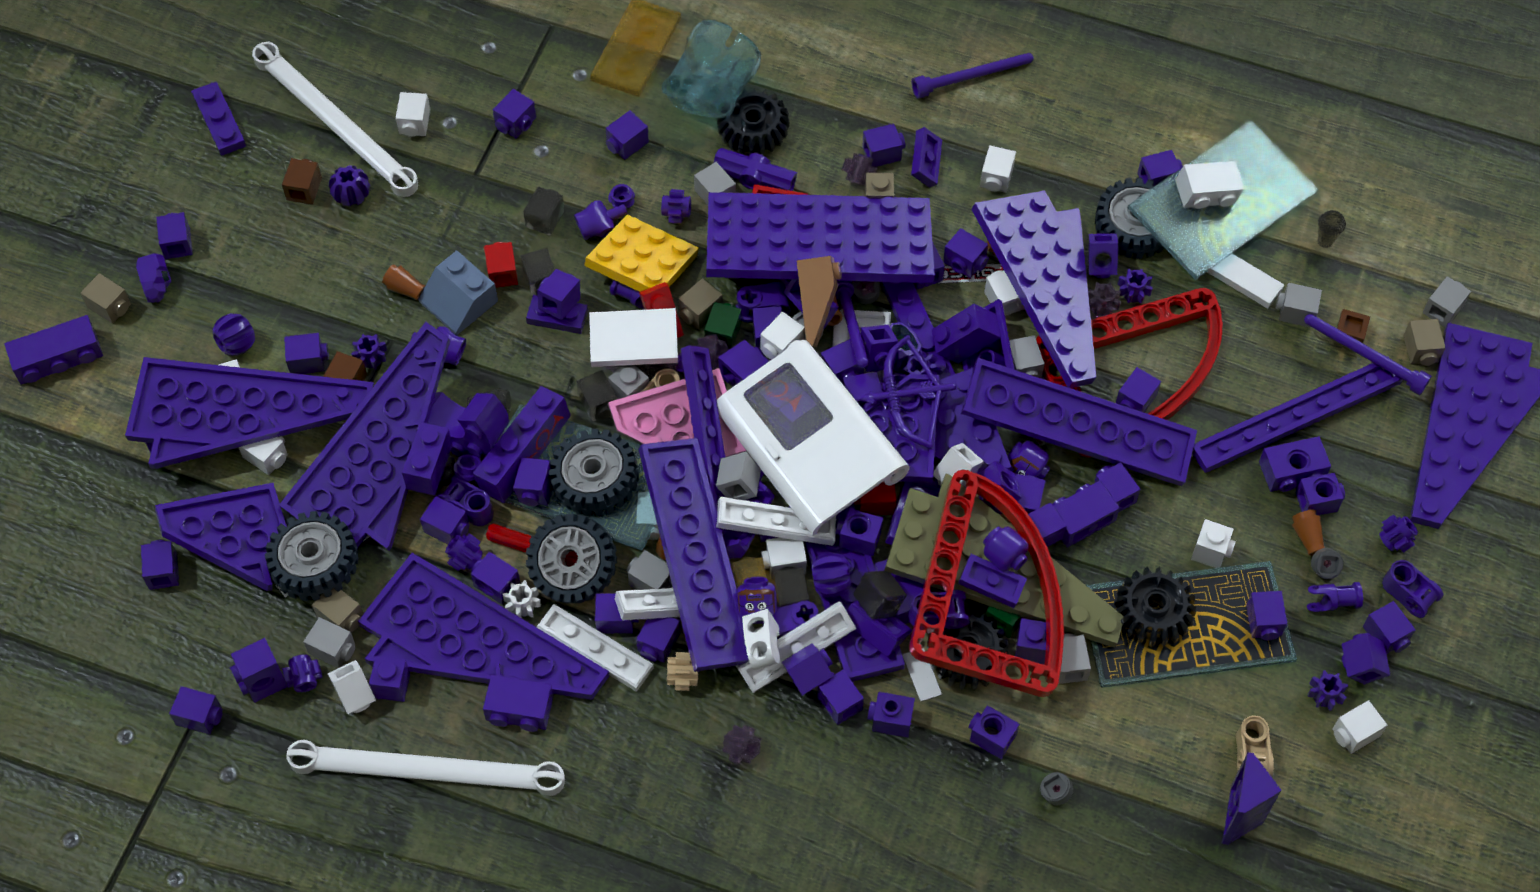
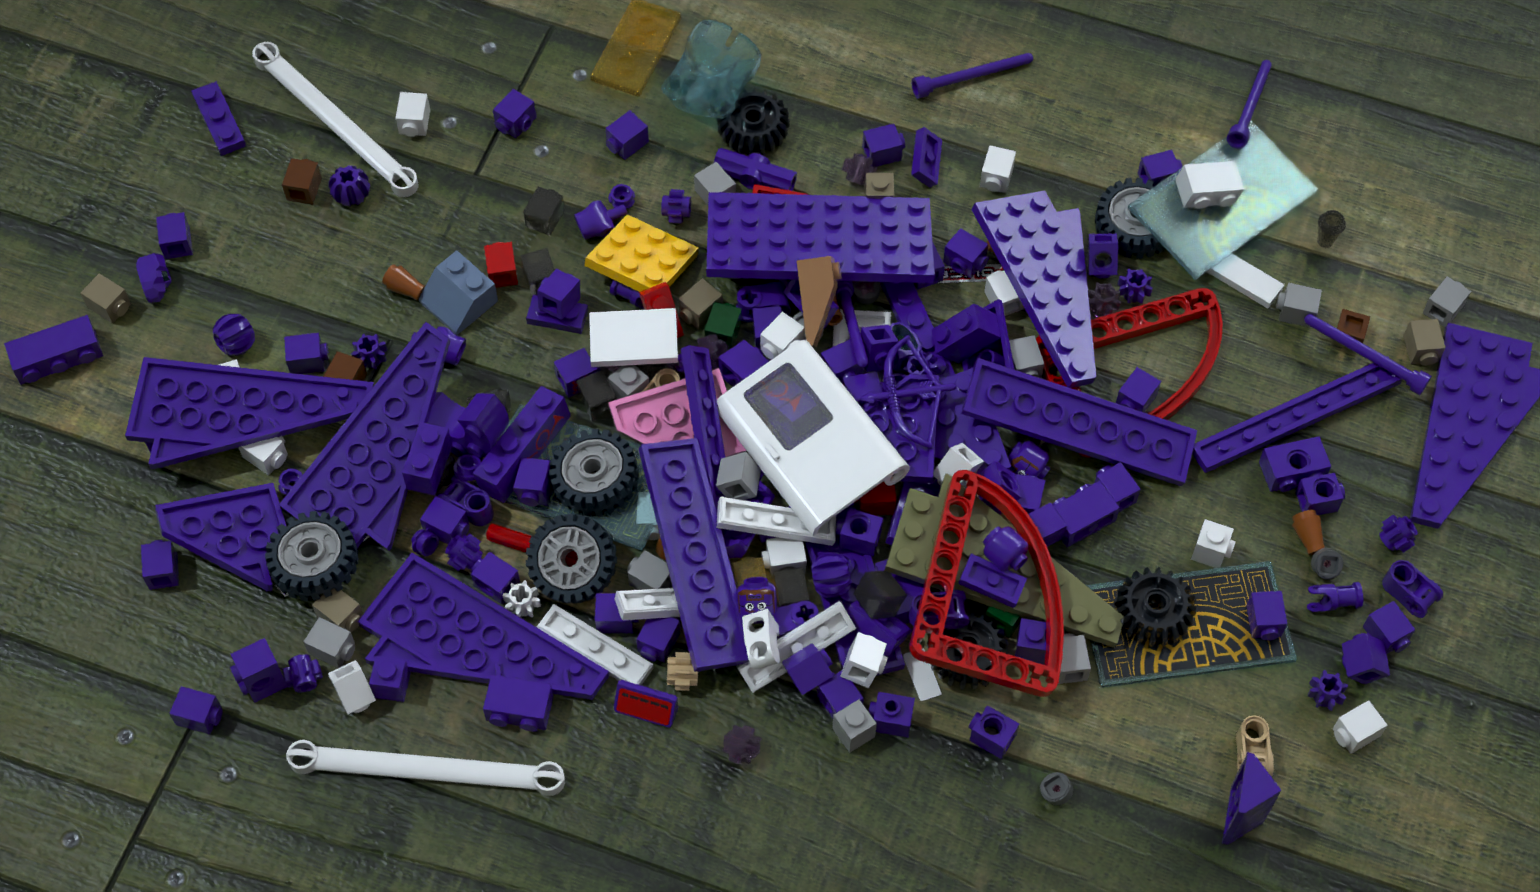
none -> dark purple plate [278,469,303,495]
none -> dark purple plate [412,528,439,556]
none -> dark purple brick [554,348,601,398]
none -> slope [614,680,678,728]
none -> light grey brick [832,699,877,753]
none -> white brick [840,632,888,688]
none -> dark purple piece [1226,60,1272,149]

